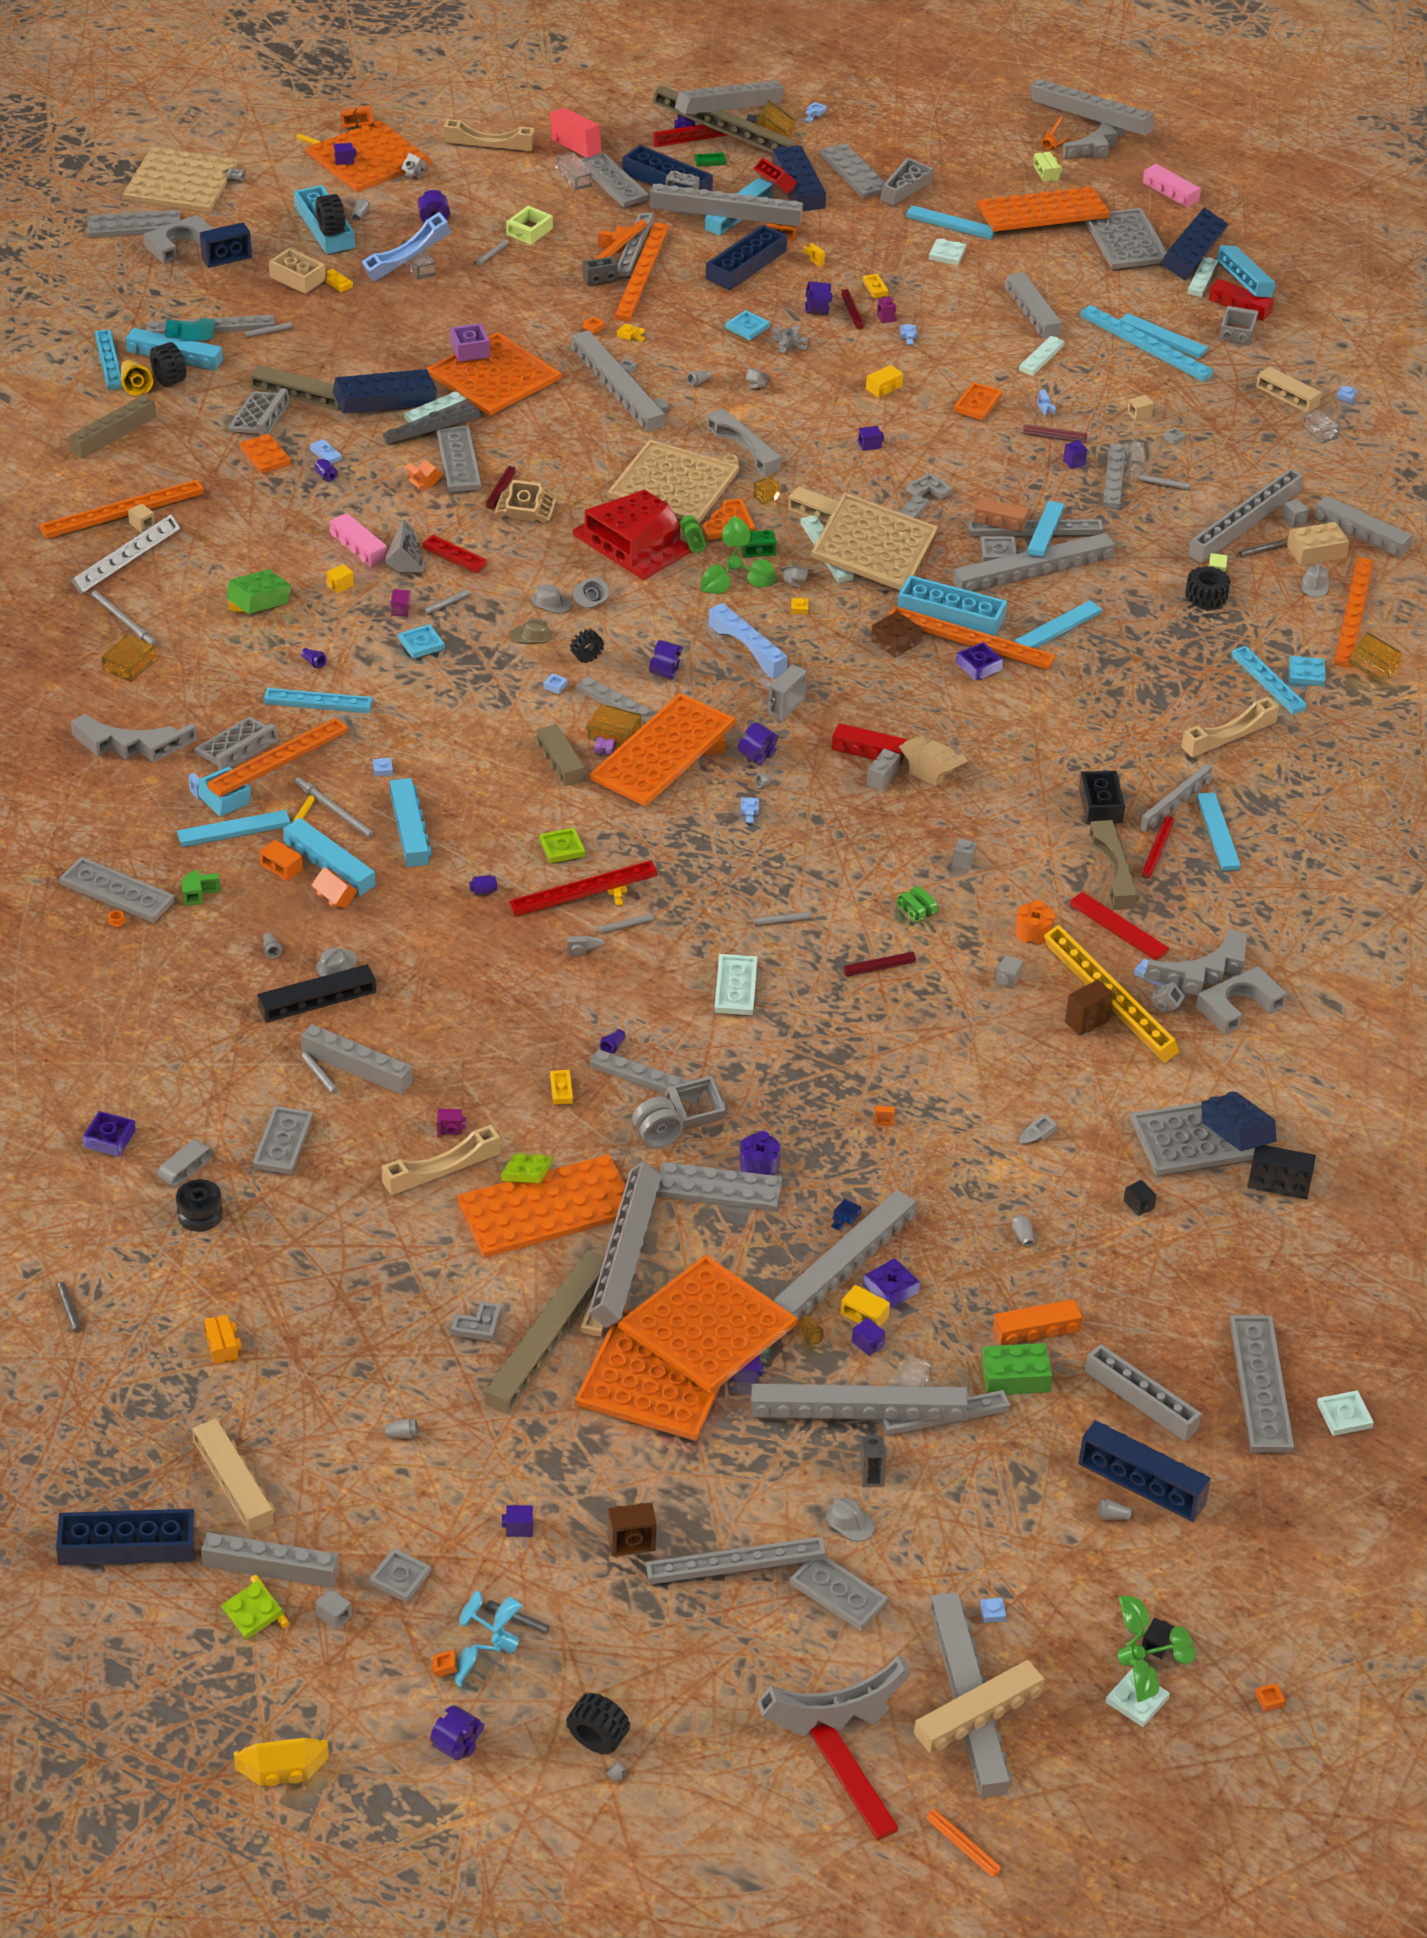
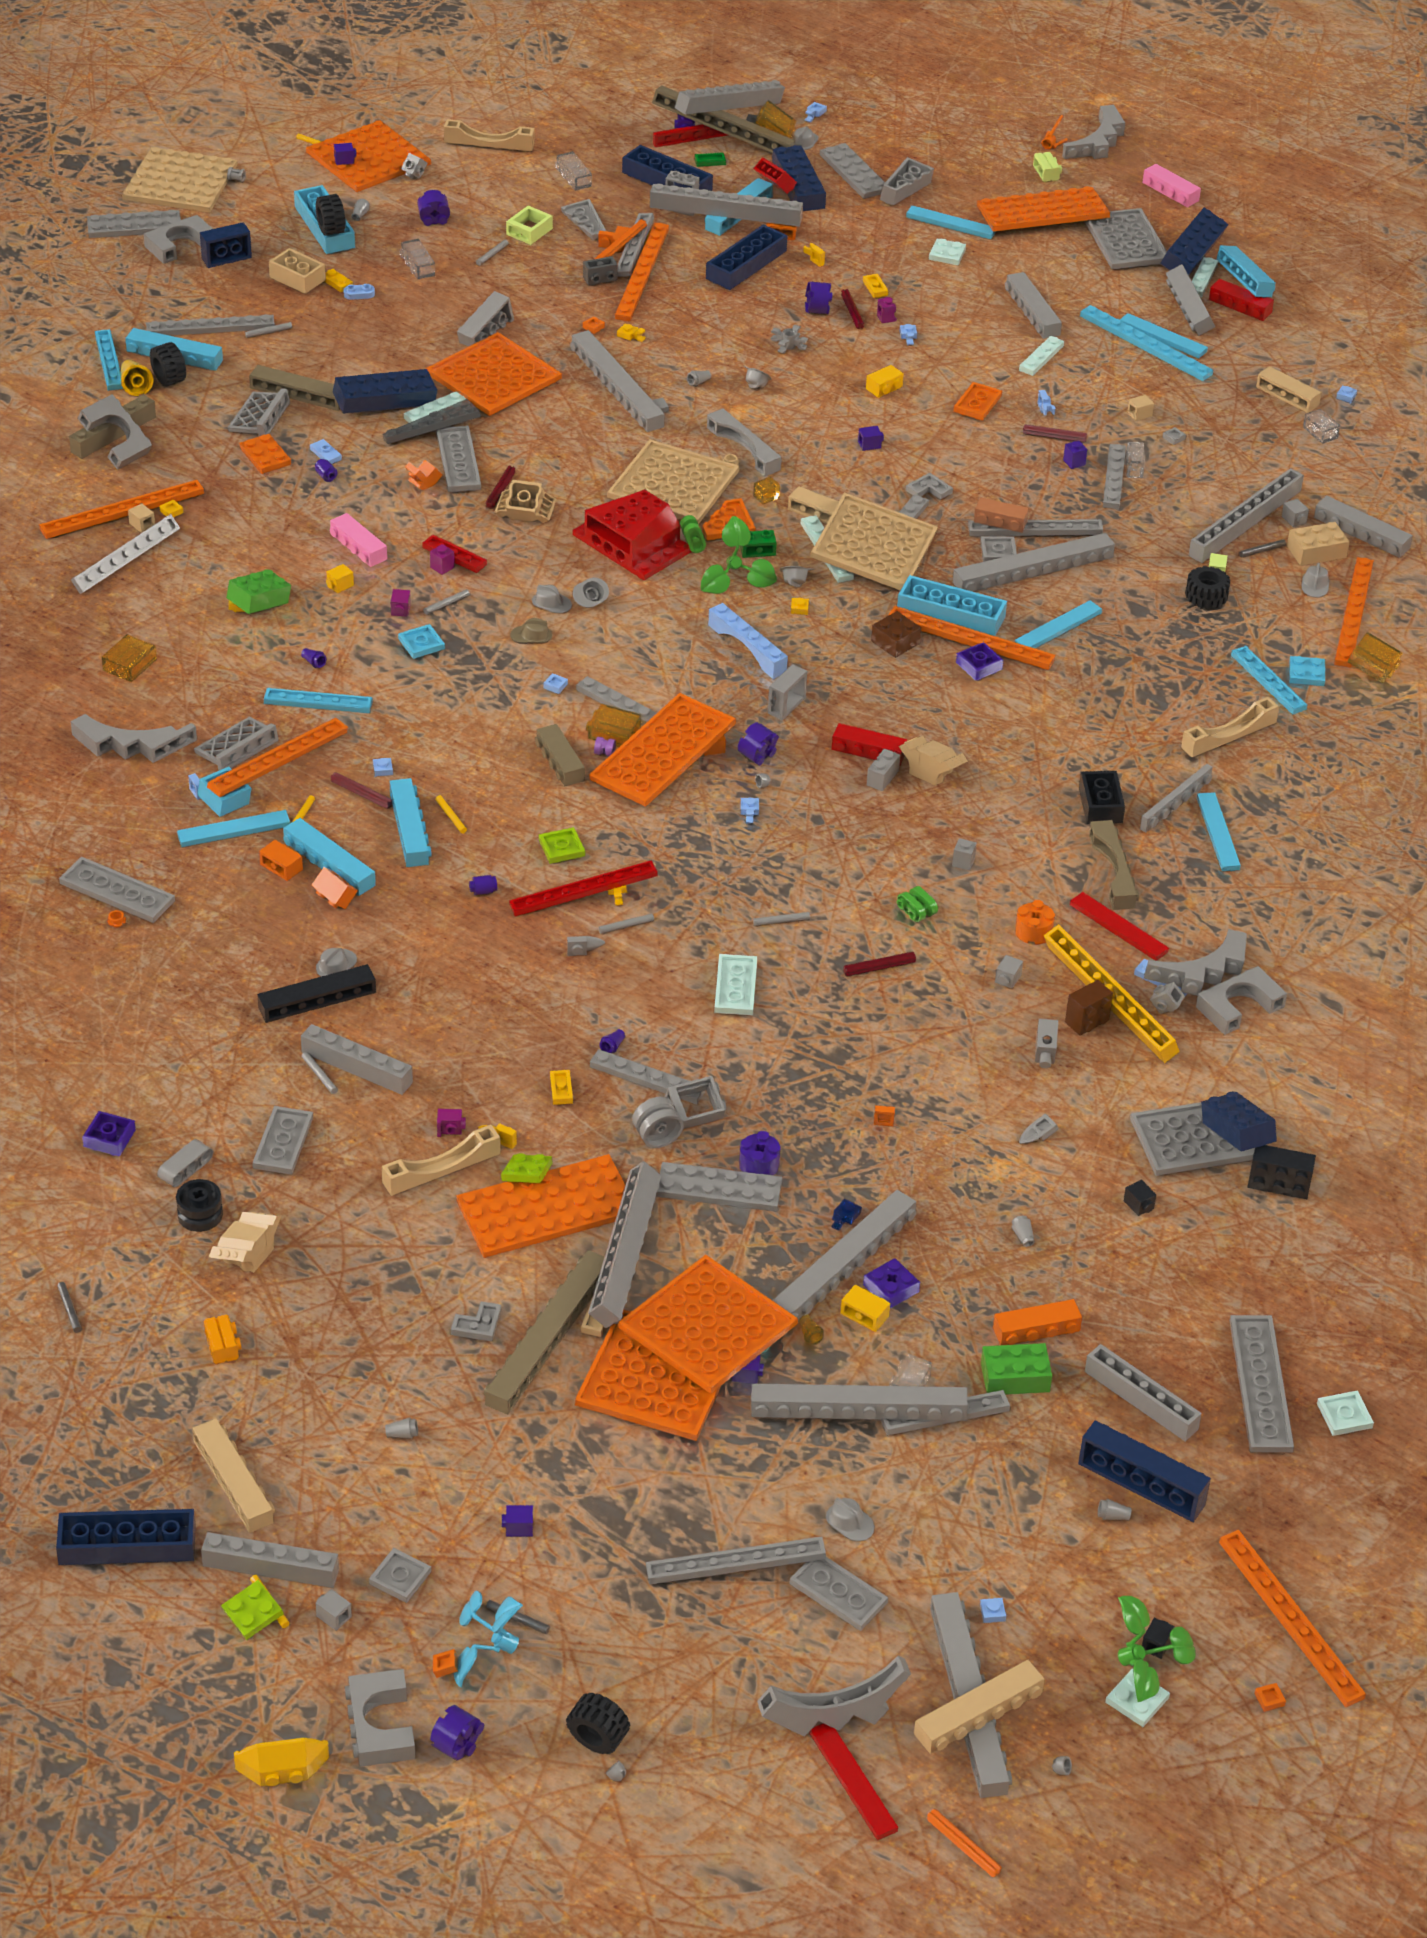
light grey bar [92,590,157,646] -> none
teal arch [165,318,216,341] -> none
bright green brick [182,870,220,906] -> none
light grey cone [263,933,282,959] -> none
light grey bar [295,777,373,838] -> none
orange piece [340,105,375,128] -> none
light blue arch [361,212,451,282] -> none
light grey wedge [385,520,425,573] -> none
medium lavender brick [450,323,490,362] -> none
coral brick [550,108,602,158] -> none
black tyre [570,629,604,663] -> none
light grey plate [578,152,650,208] -> none
reddish brown brick [608,1502,657,1557] -> none
light grey tile [619,359,637,375] -> none
dark purple brick [649,640,683,680] -> none
medium azure plate [726,310,770,340] -> none
dark purple brick [852,1317,886,1356] -> none
flat silver torso [860,1434,886,1487] -> none
medium azure tile [1027,501,1065,557] -> none
light grey brick [1030,79,1155,136] -> none
light grey bar [1140,475,1190,490] -> none
red axle [1142,815,1174,878] -> none
light grey window [1219,306,1258,345] -> none
none -> light grey arch [78,394,152,470]
none -> yellow plate [160,500,184,518]
none -> tan slope [209,1212,281,1273]
none -> dark red axle [331,772,392,809]
none -> light blue plate [343,284,375,300]
none -> light grey arch [345,1669,415,1767]
none -> magenta brick [430,544,454,575]
none -> yellow bar [435,795,467,834]
none -> light grey wedge [457,291,514,347]
none -> yellow plate [478,1123,517,1150]
none -> light grey wing [561,199,606,240]
none -> light grey piece [792,126,819,150]
none -> light grey torso [1035,1019,1058,1069]
none -> light grey hinge [1052,1756,1072,1775]
none -> light grey brick [1166,264,1215,336]
none -> orange plate [1219,1530,1366,1707]

